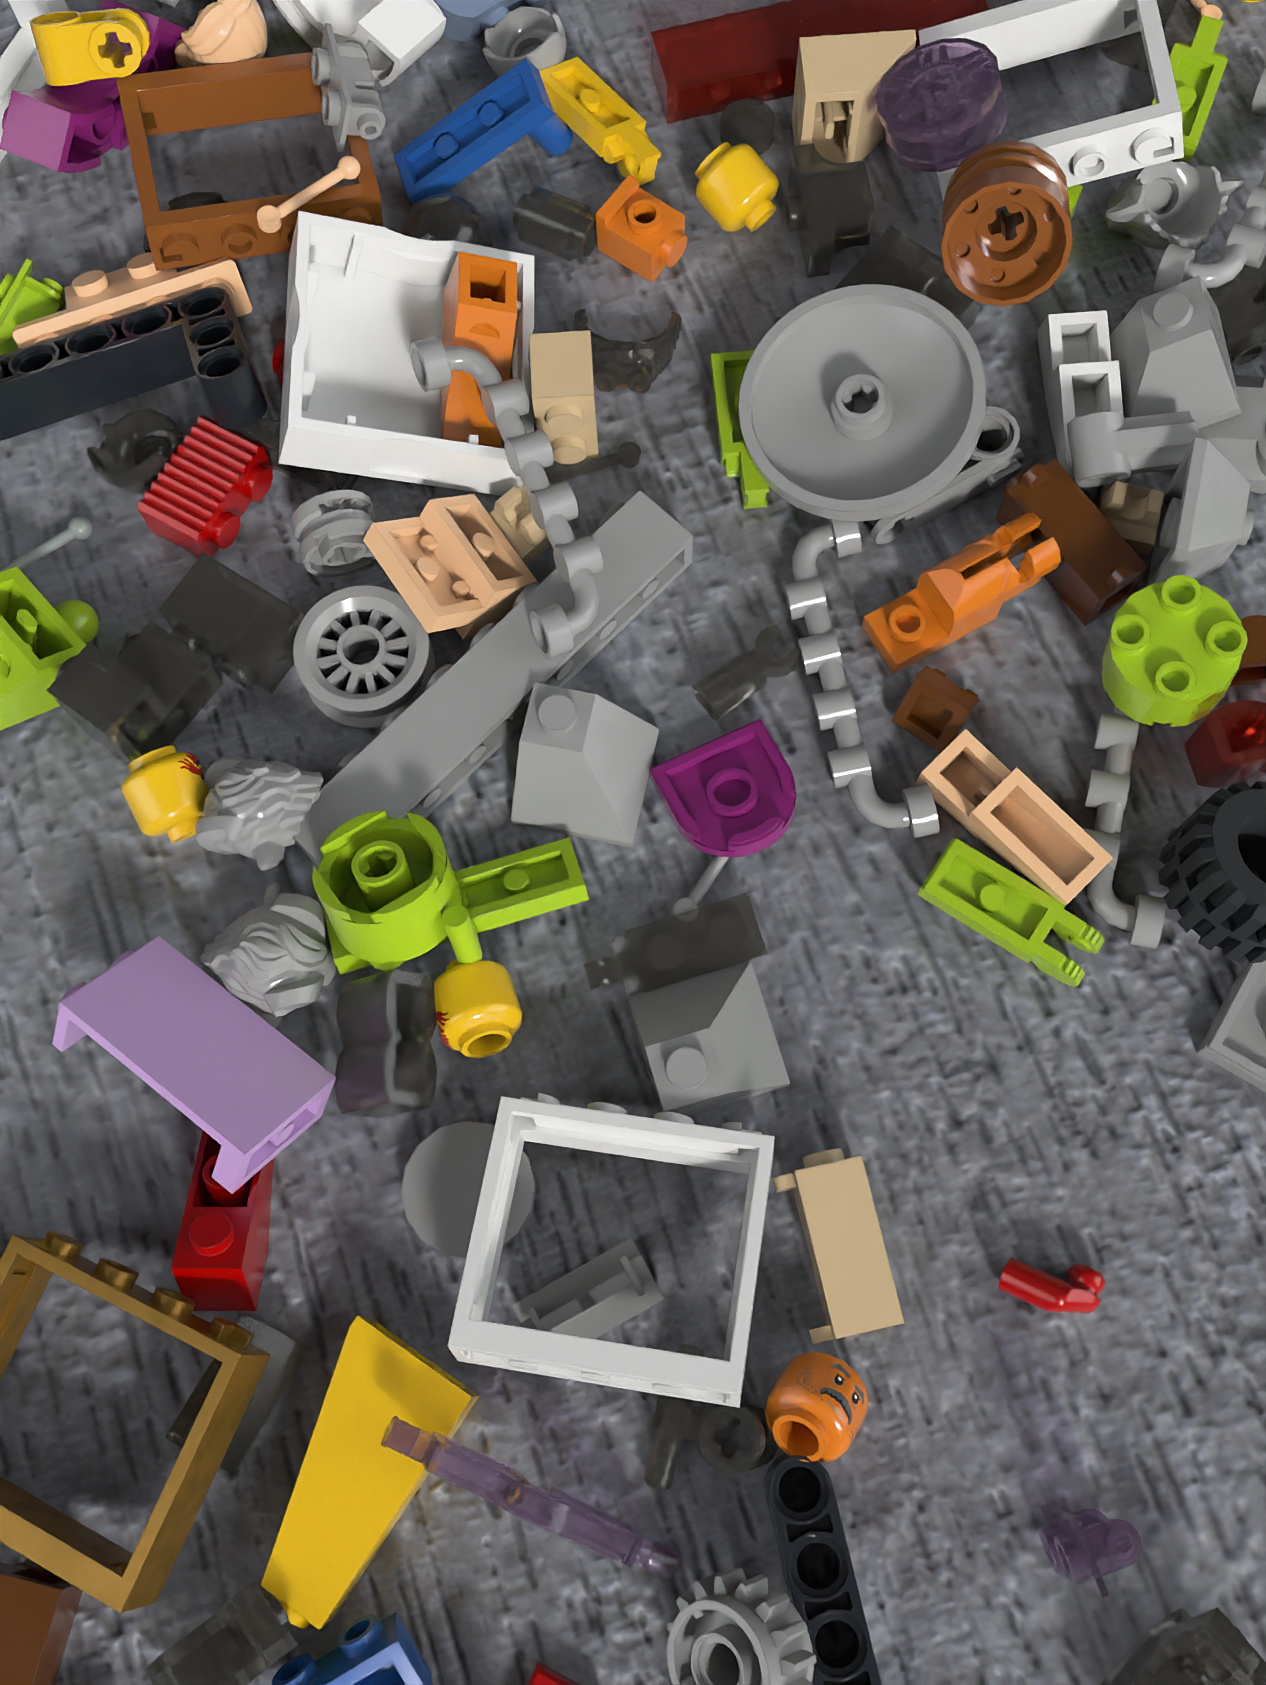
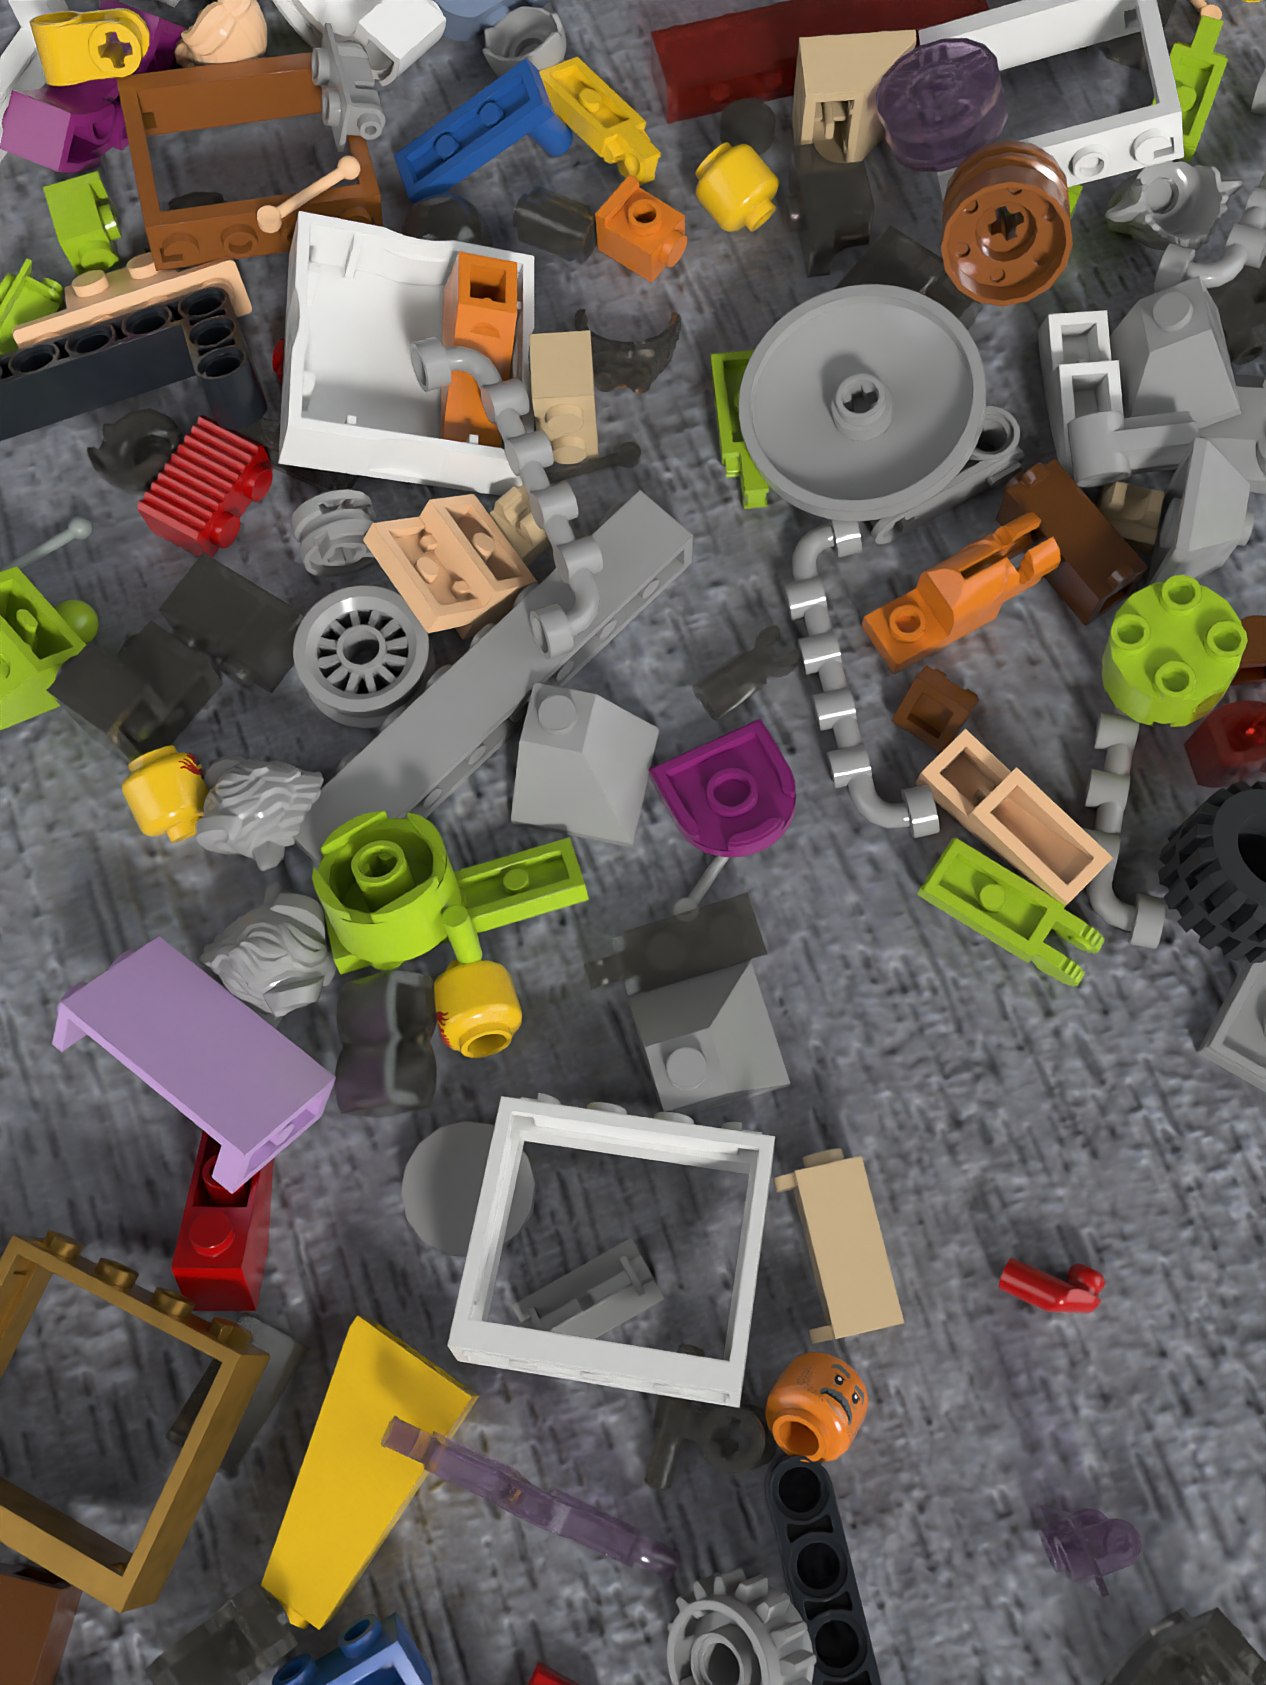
none -> lime brick [43,171,123,276]

